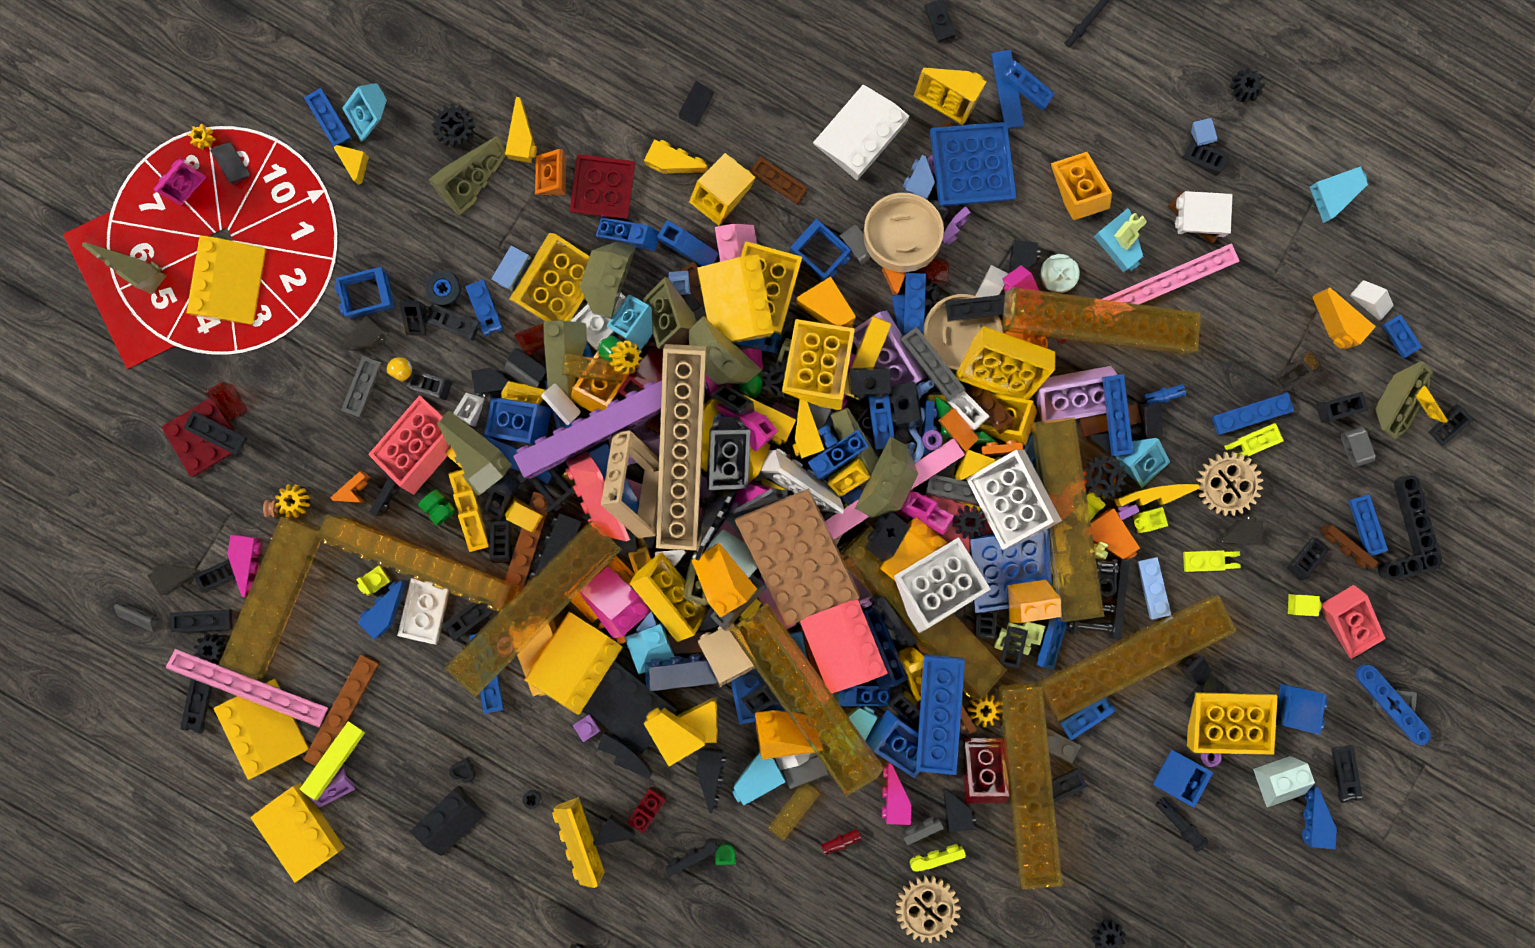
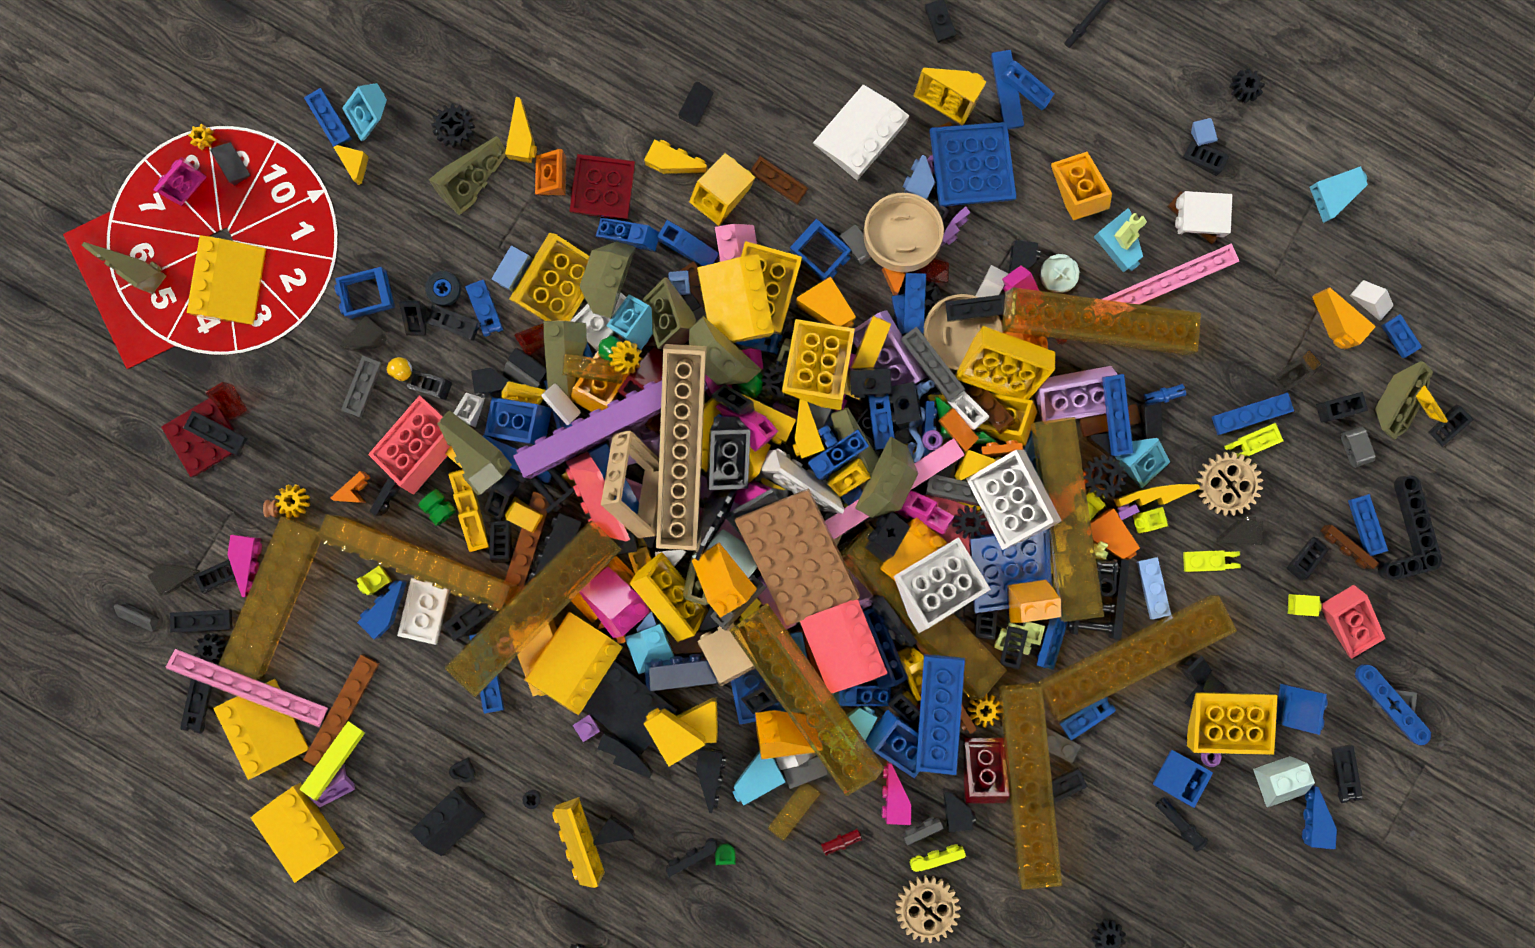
dark red slope [627,786,667,834] -> none

